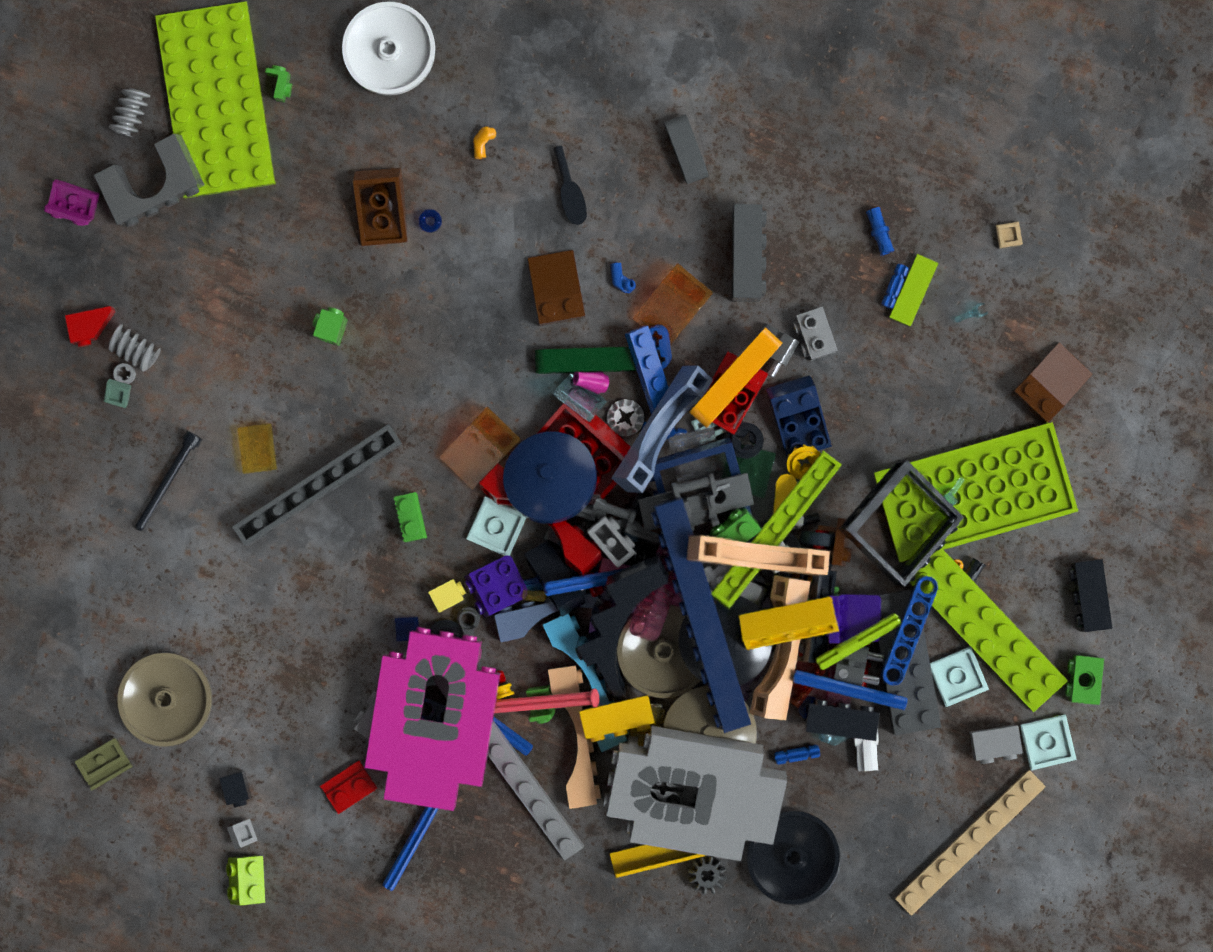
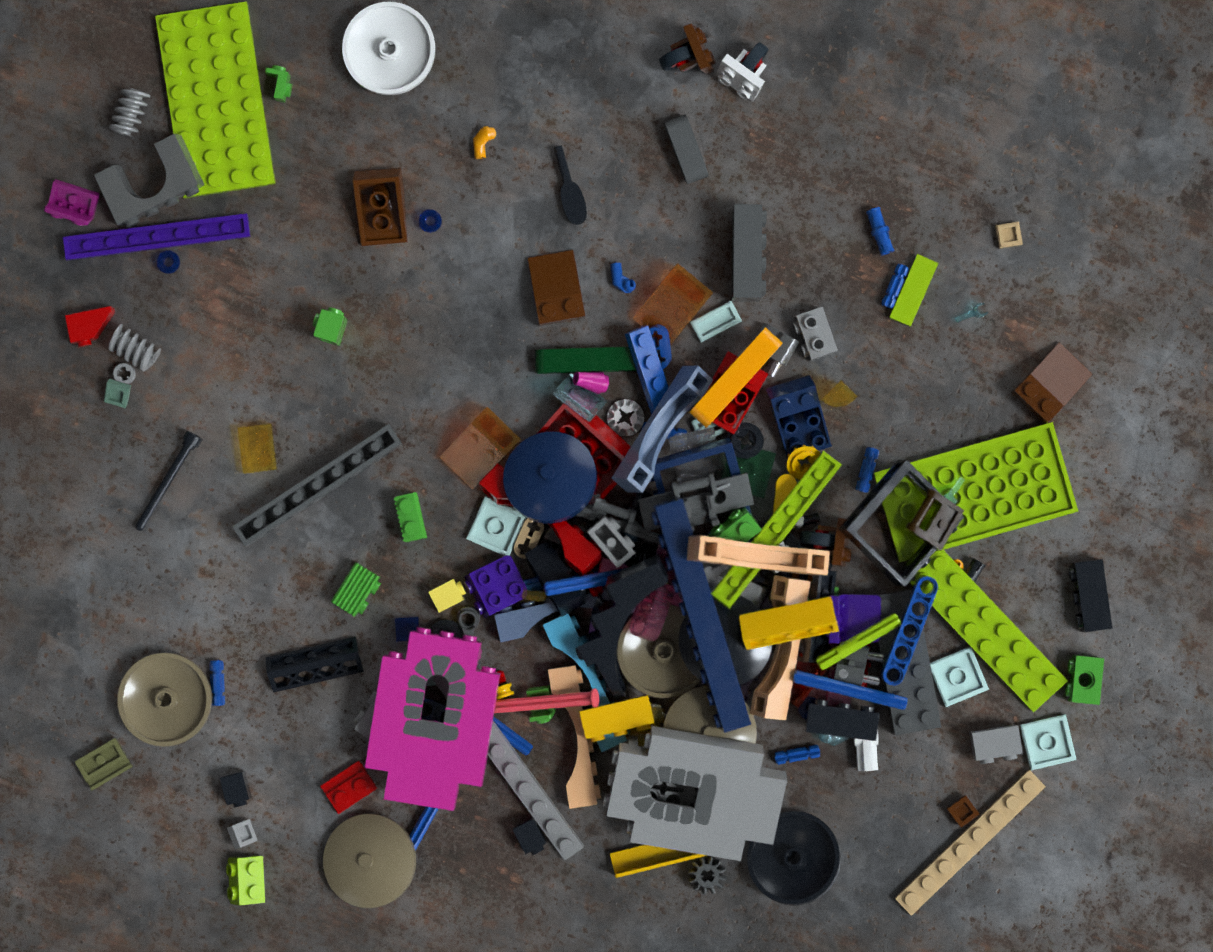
none -> dark purple plate [63,213,251,261]
none -> clear blue plate [157,251,180,274]
none -> blue axle [210,660,225,706]
none -> black fence [265,636,364,693]
none -> dark tan dish [323,814,416,908]
none -> bright green brick [331,562,381,617]
none -> black brick [513,818,547,856]
none -> tan beam [514,519,544,559]
none -> reddish brown plate [659,23,716,74]
none -> light aqua tile [690,301,742,343]
none -> white plate [716,42,768,102]
none -> clear yellow brick [820,380,858,409]
none -> blue axle [855,447,879,493]
none -> dark brown plate [905,488,965,551]
none -> reddish brown plate [946,795,979,828]

